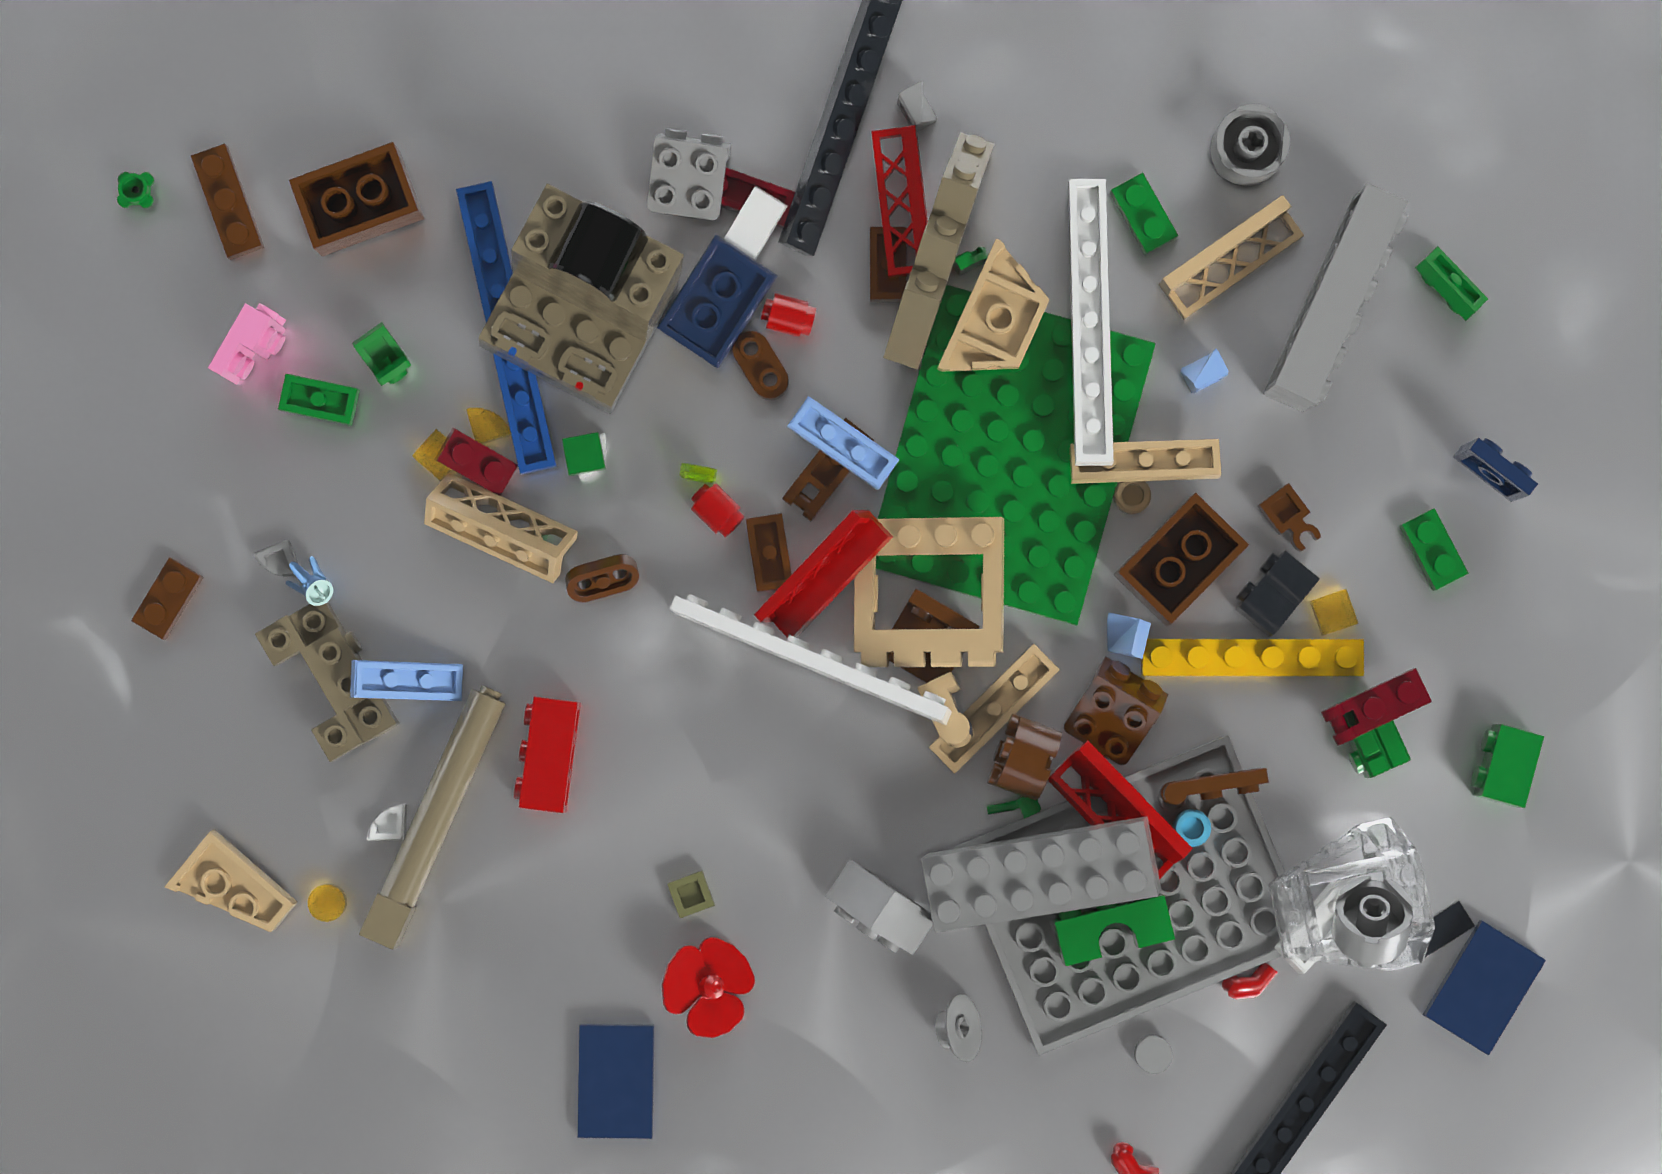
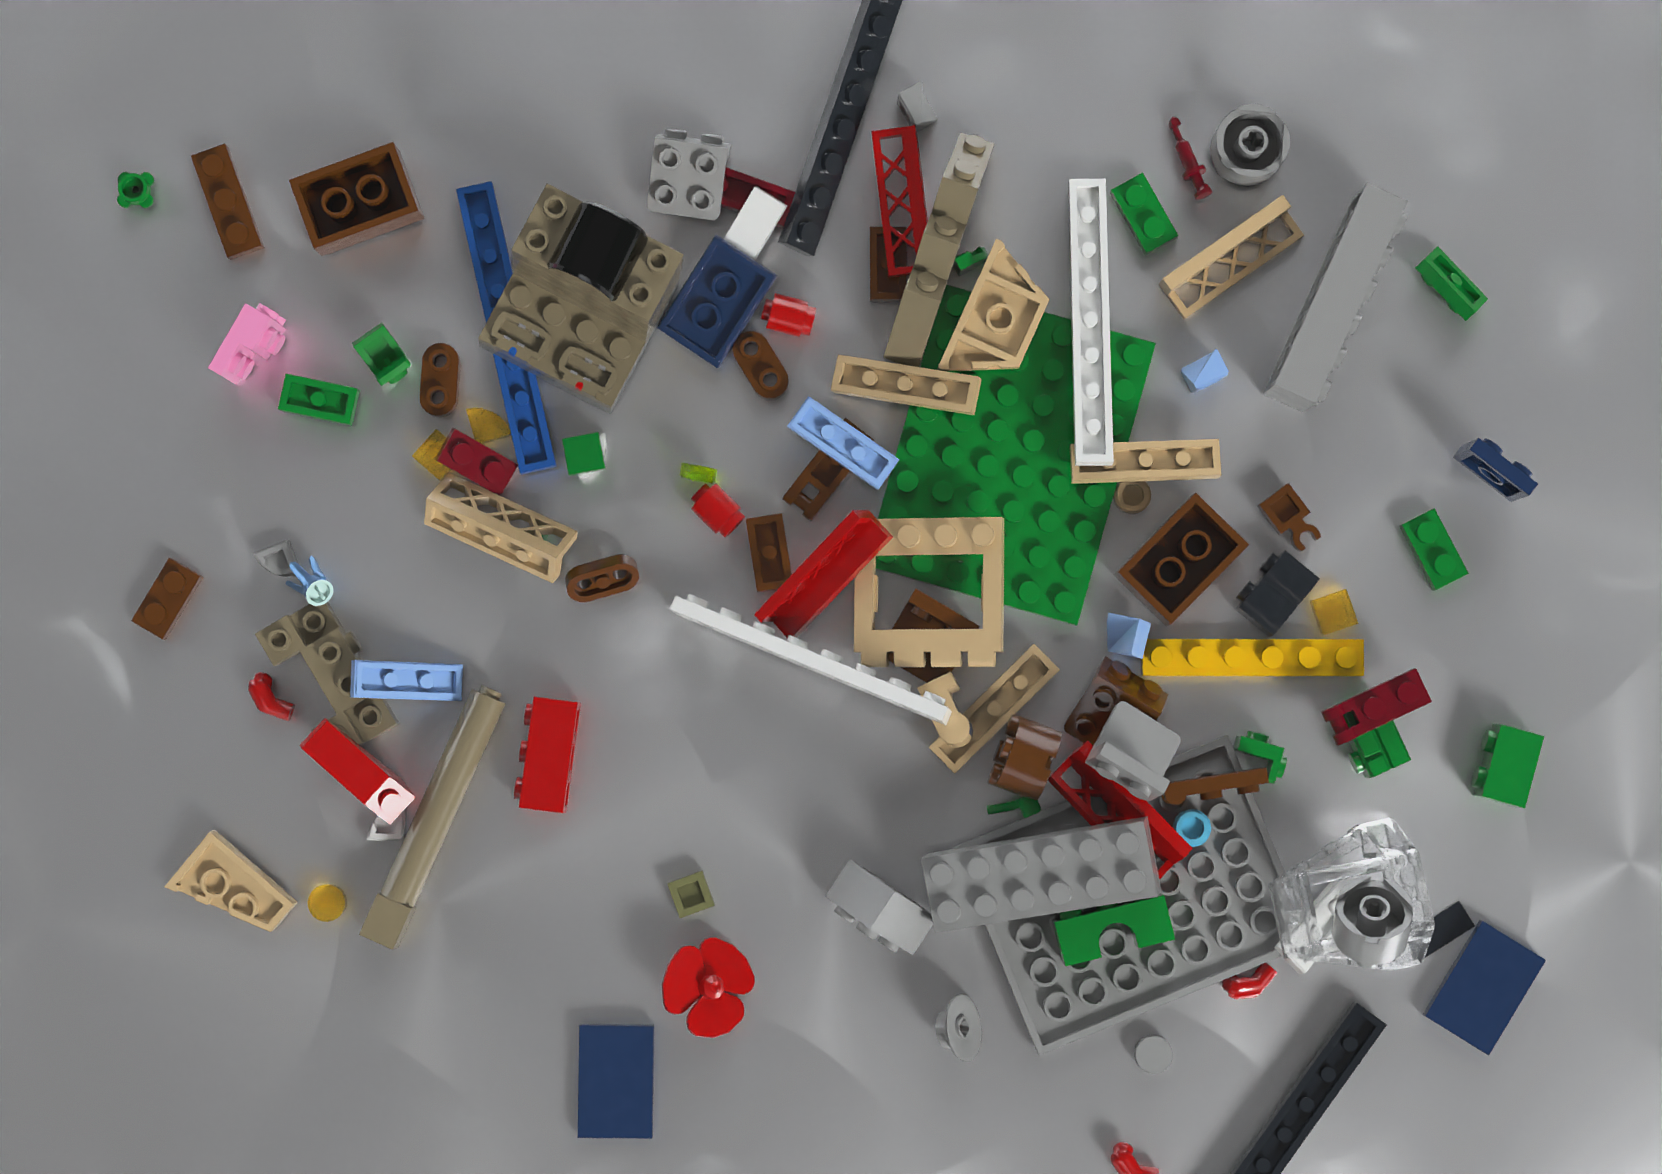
none -> red arm [248,672,295,721]
none -> red slope [299,718,415,824]
none -> reddish brown plate [420,343,461,418]
none -> tan plate [831,354,982,415]
none -> light grey bracket [1085,701,1181,802]
none -> dark red piece [1168,117,1212,200]
none -> green bracket [1233,731,1287,784]

